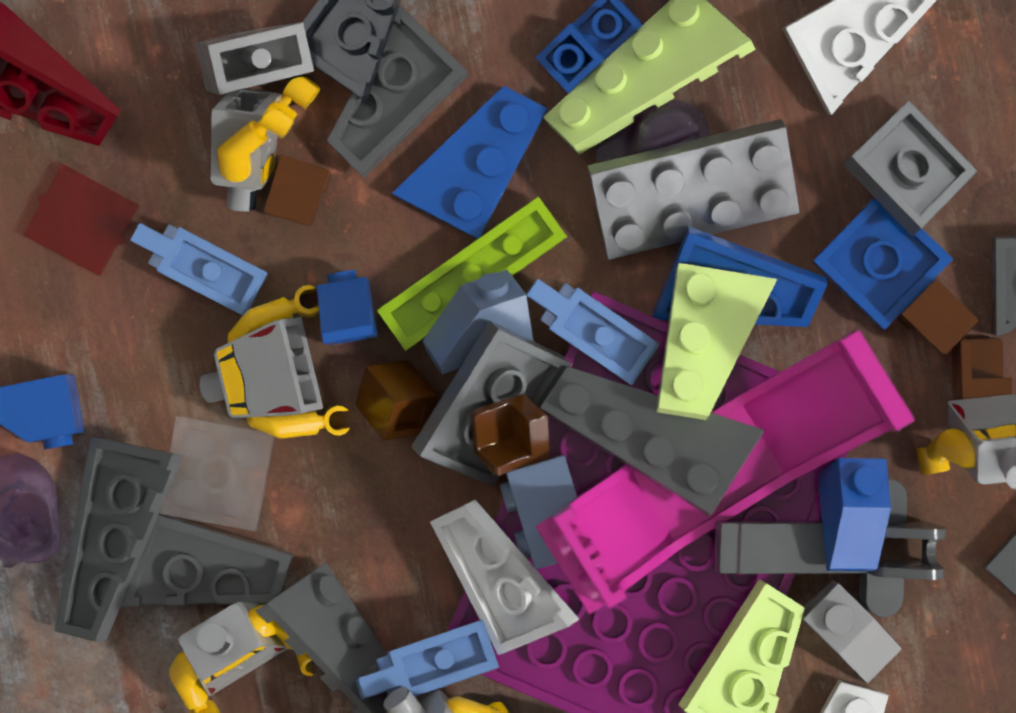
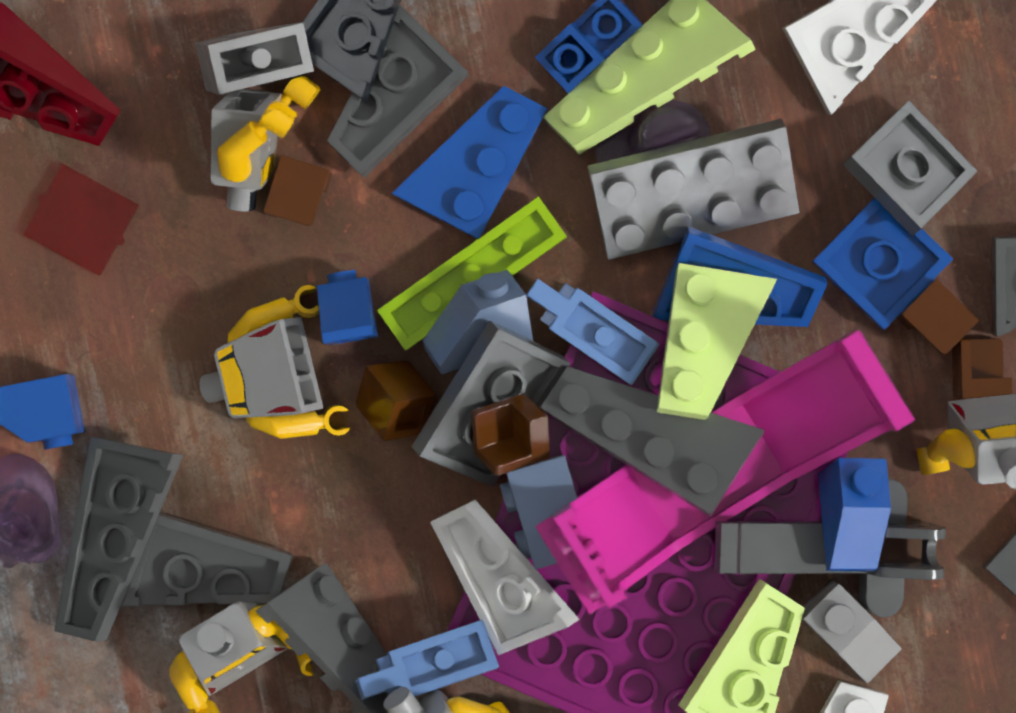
medium blue hinge [130,223,269,315] -> none
clear plate [159,416,275,532] -> none

